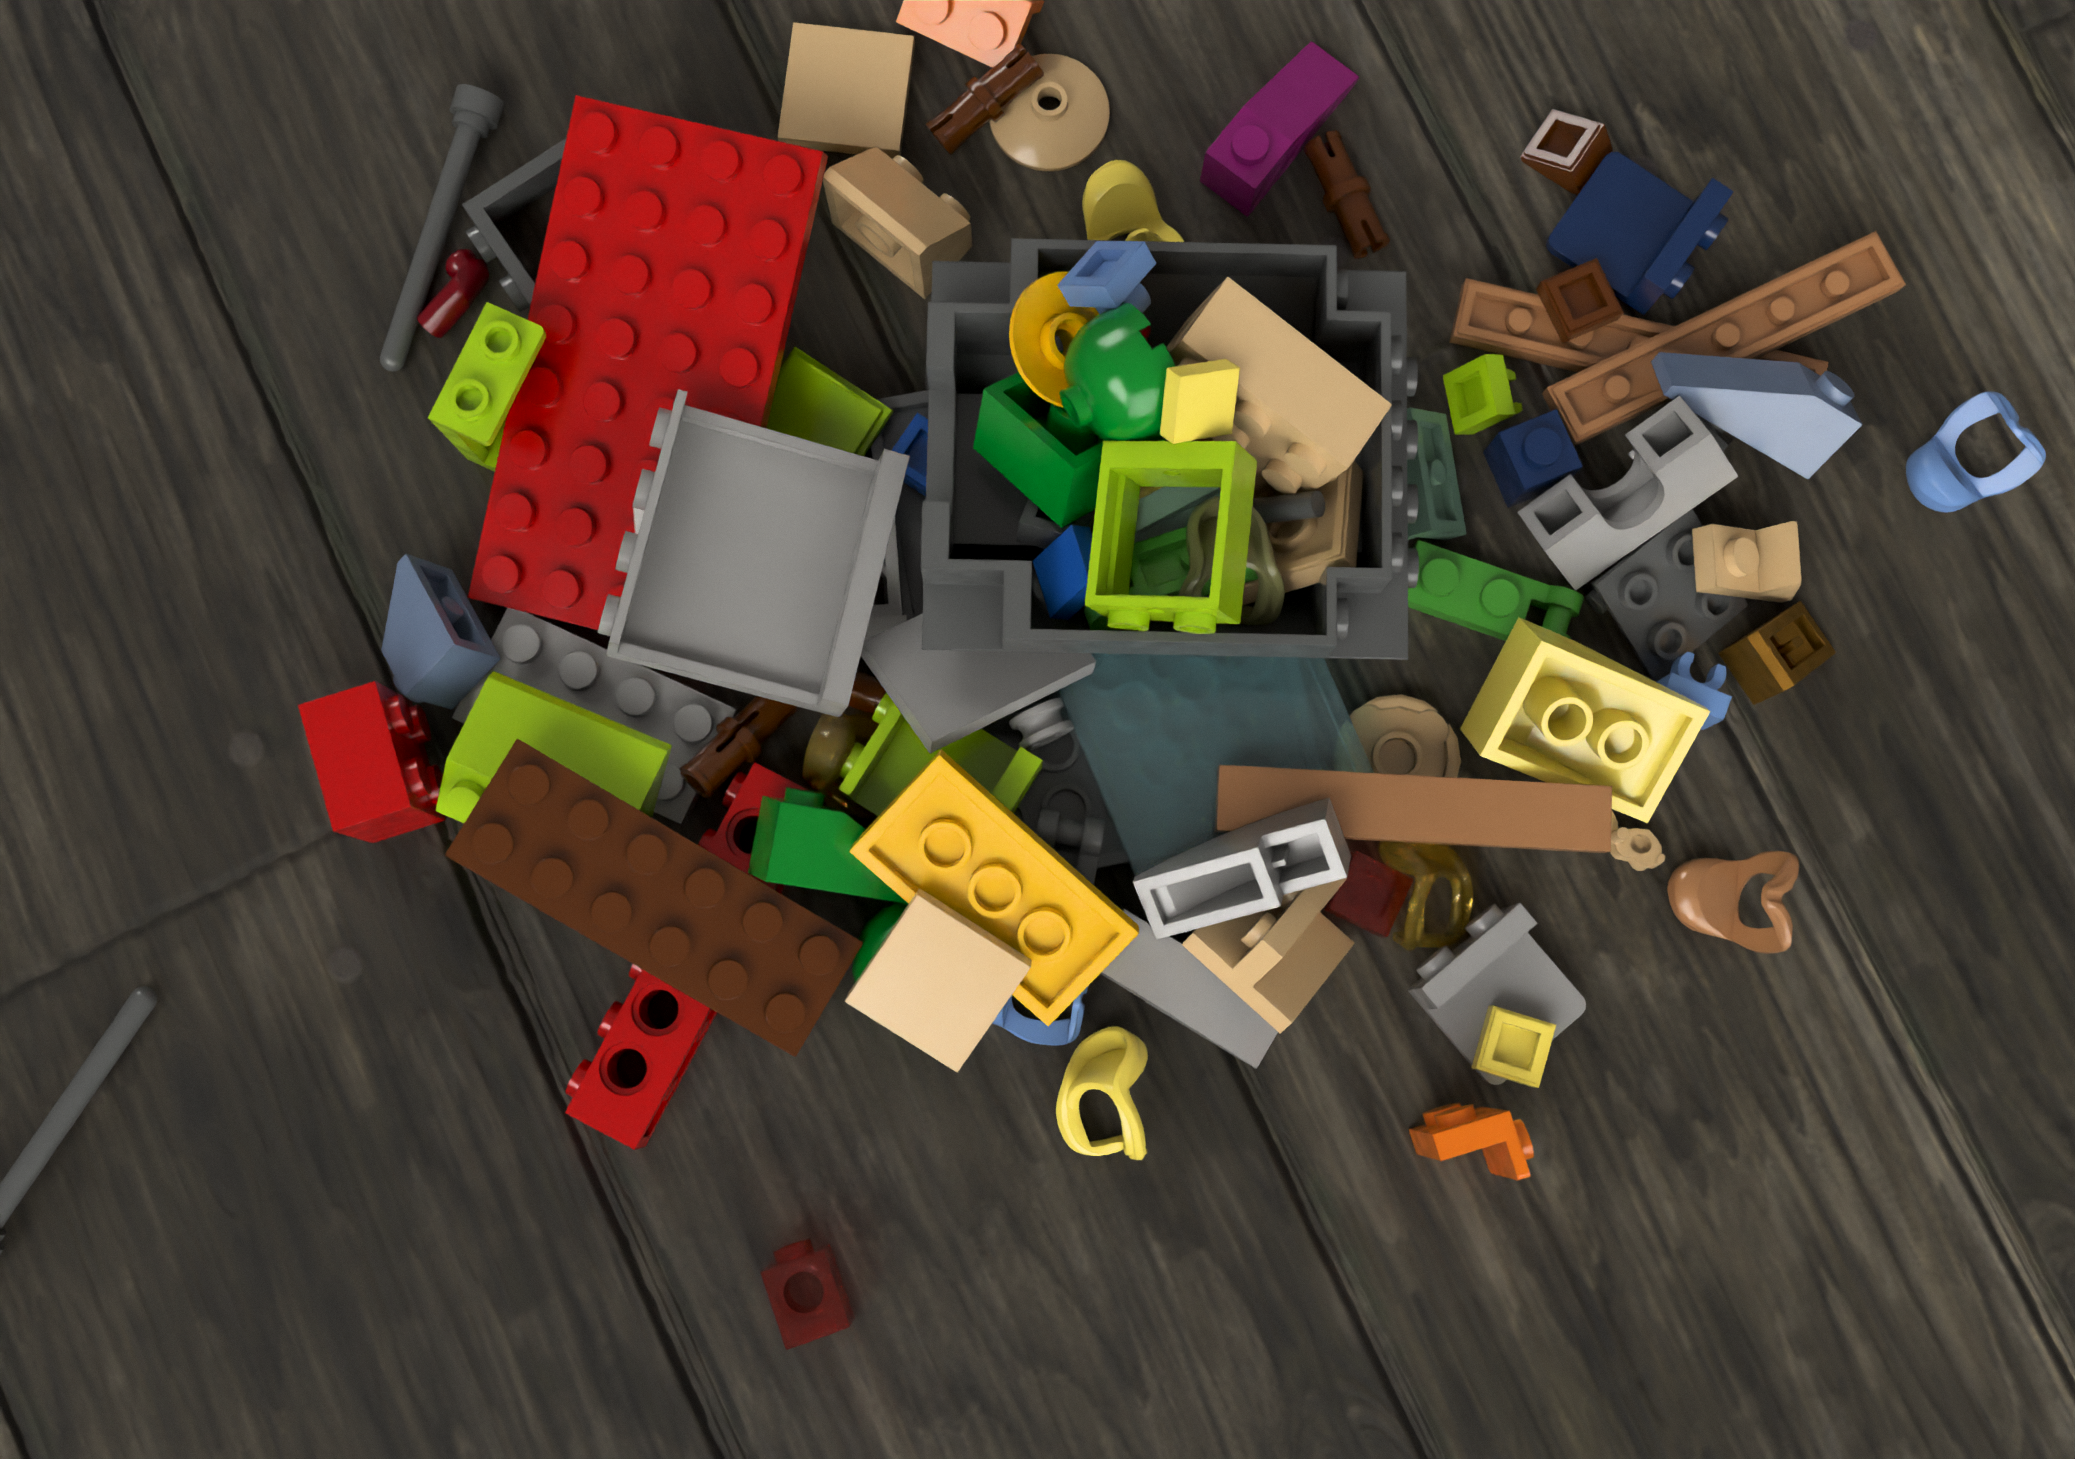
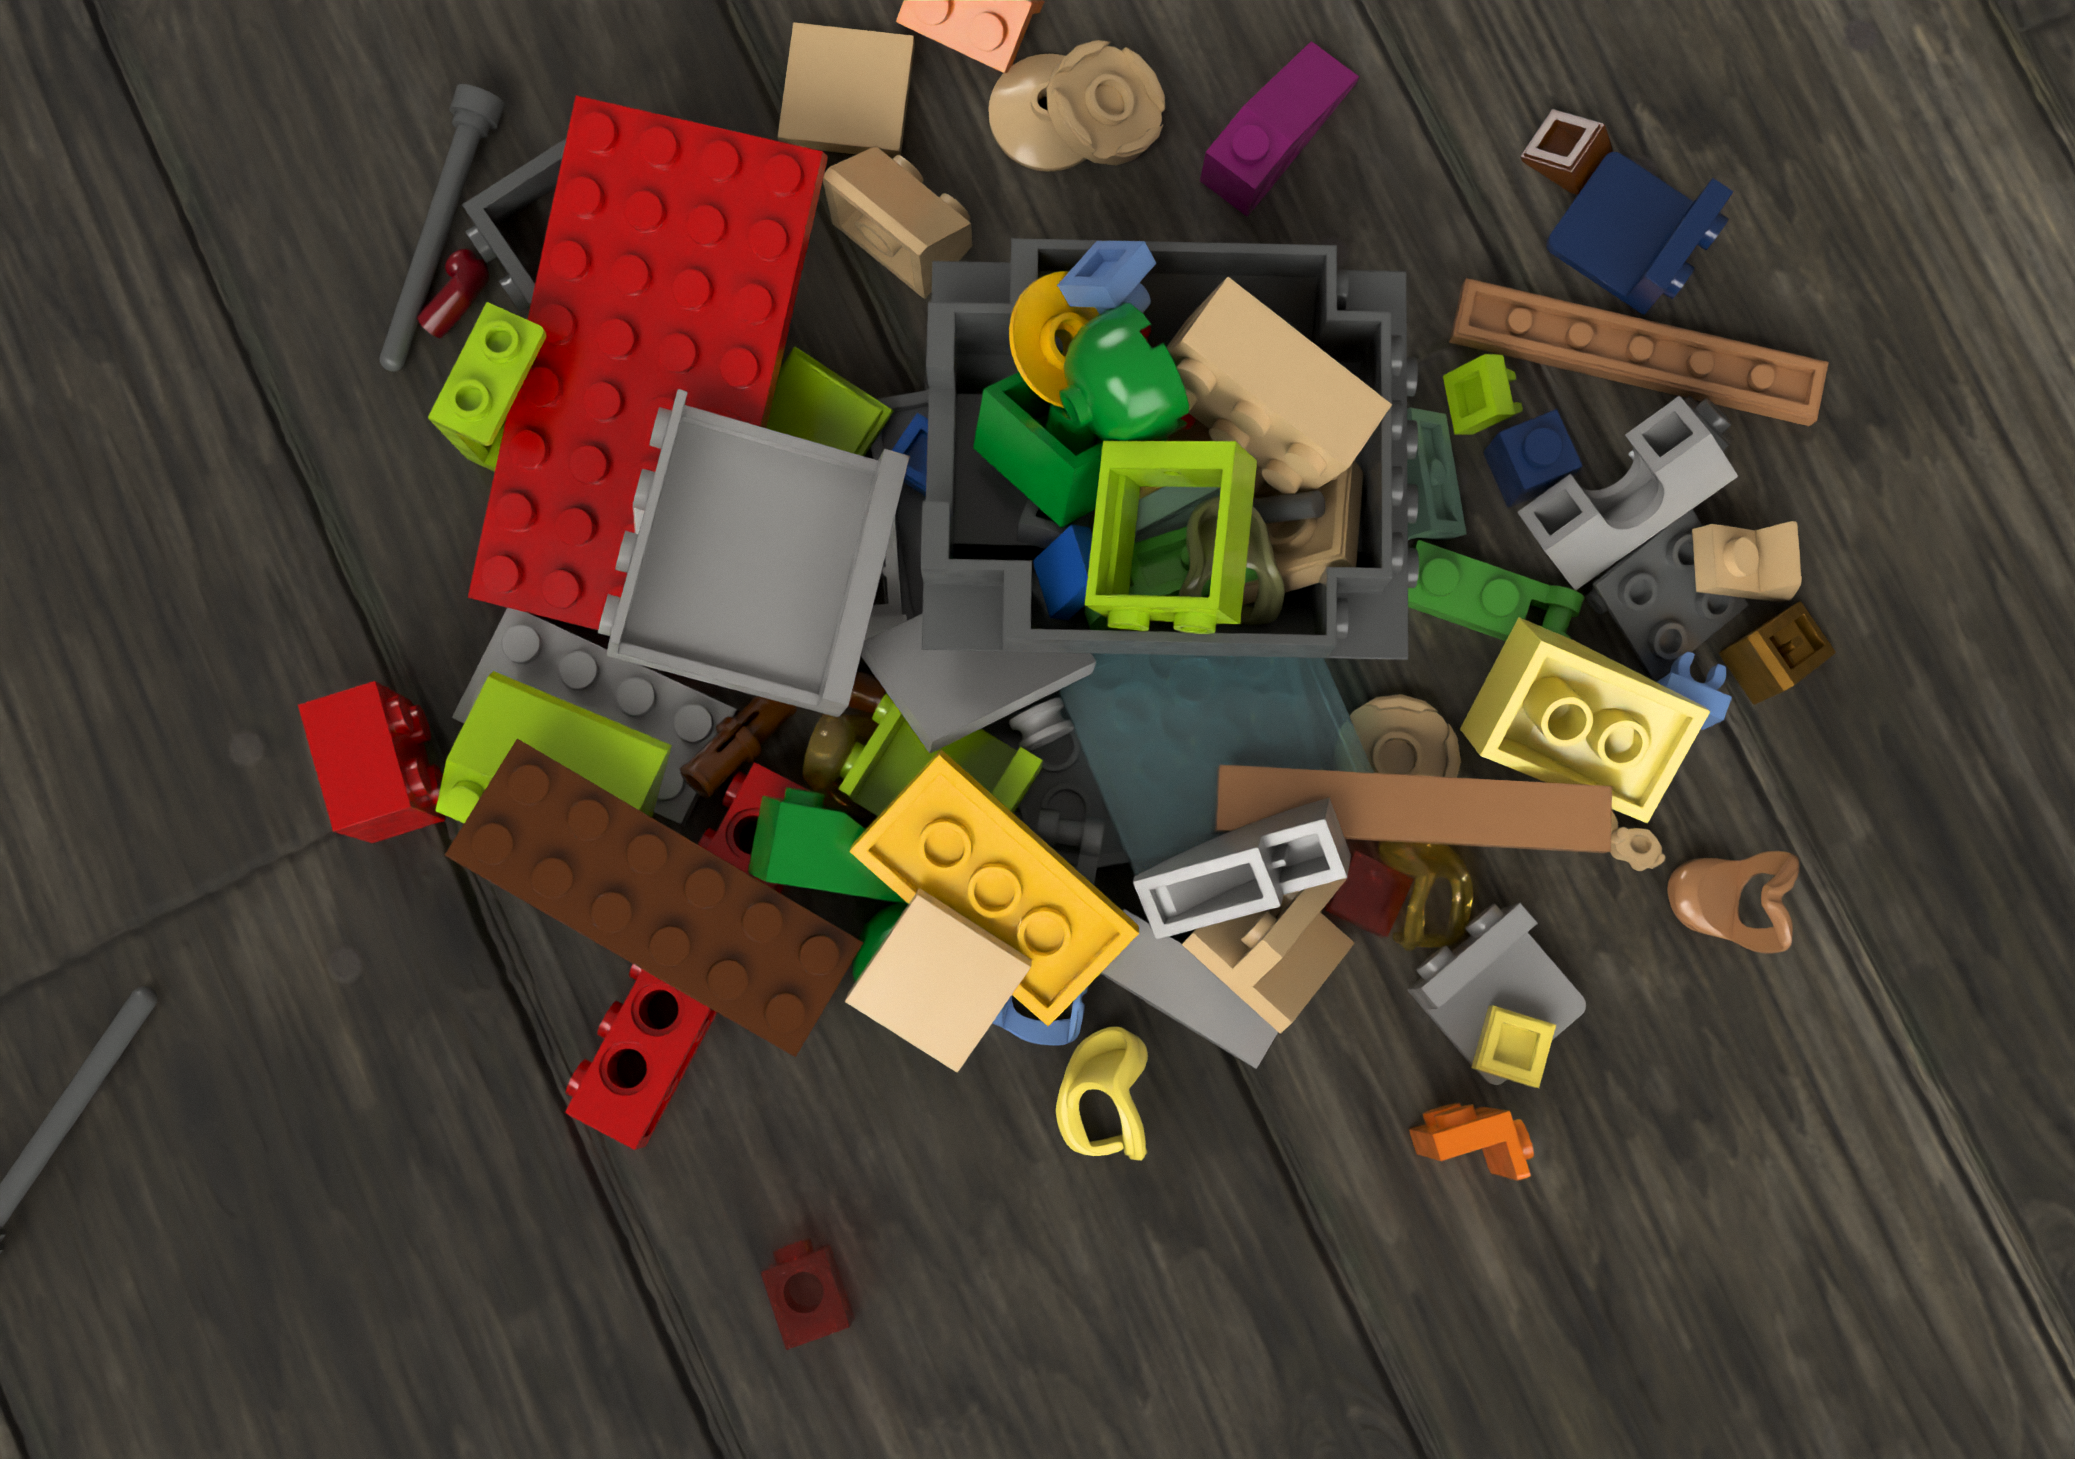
sand blue slope [381,554,501,709] -> none
reddish brown pin [925,43,1044,155] -> none
light yellow piece [1082,160,1184,242] -> none
light yellow tile [1160,359,1240,444] -> none
reddish brown pin [1303,130,1390,259] -> none
reddish brown tile [1536,258,1624,343] -> none
medium nougat tile [1542,231,1906,446] -> none
slope [1651,352,1863,479] -> none
medium blue piece [1906,391,2046,513] -> none
none -> tan tile [1046,40,1165,166]

